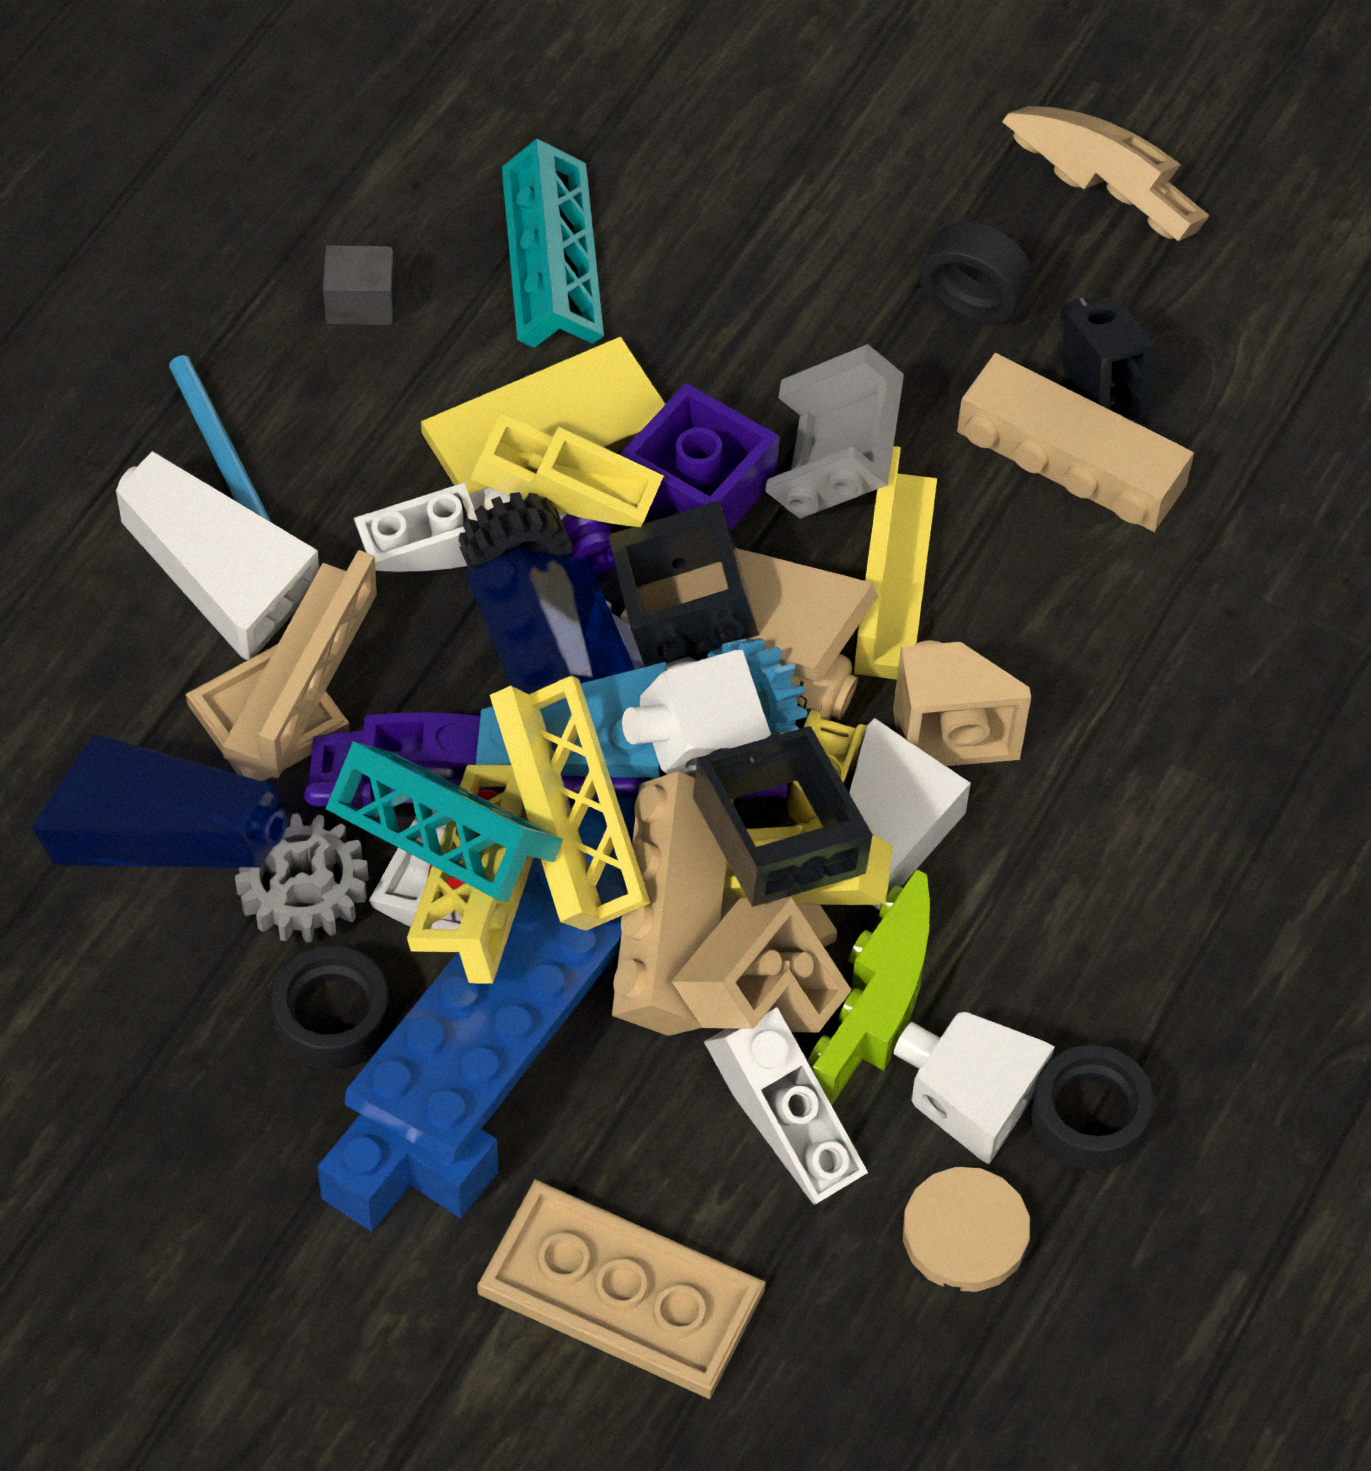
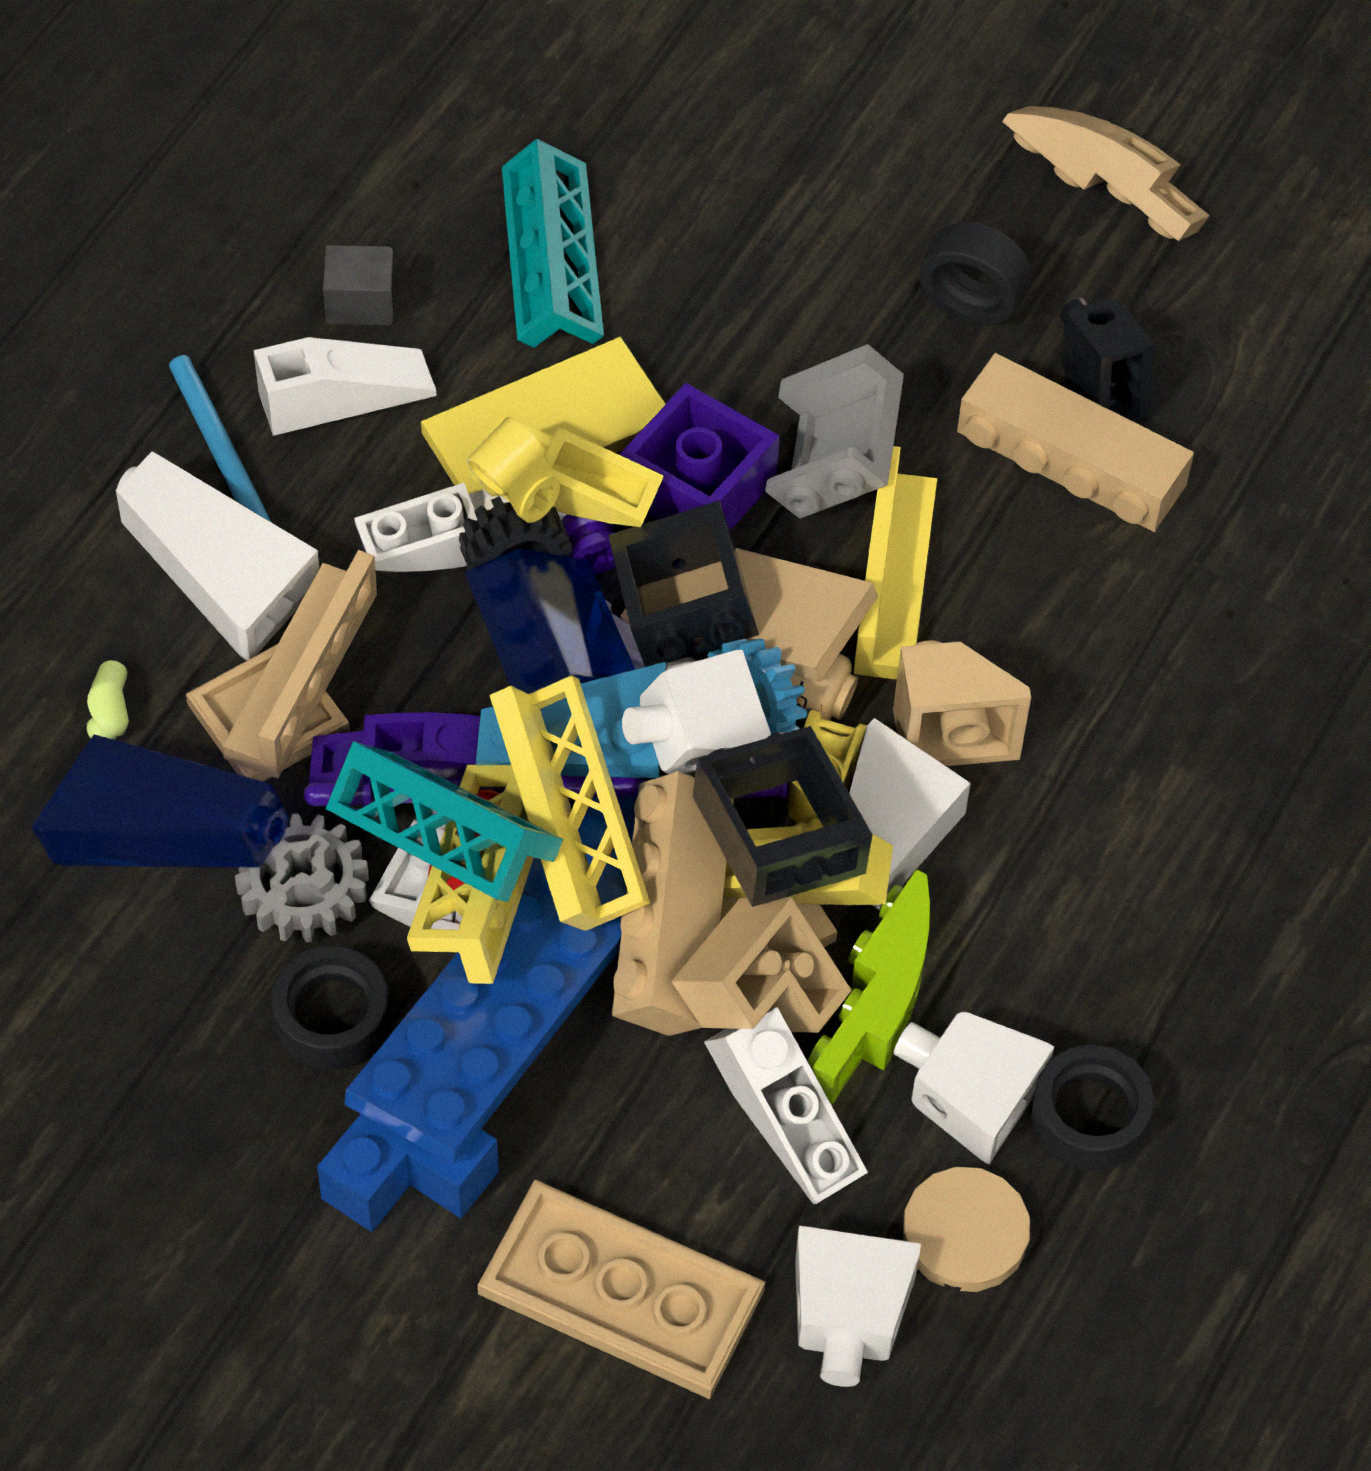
none -> yellowish green arm [87,660,129,745]
none -> white slope [253,337,437,436]
none -> light yellow piece [466,417,560,523]
none -> white torso [795,1226,921,1387]

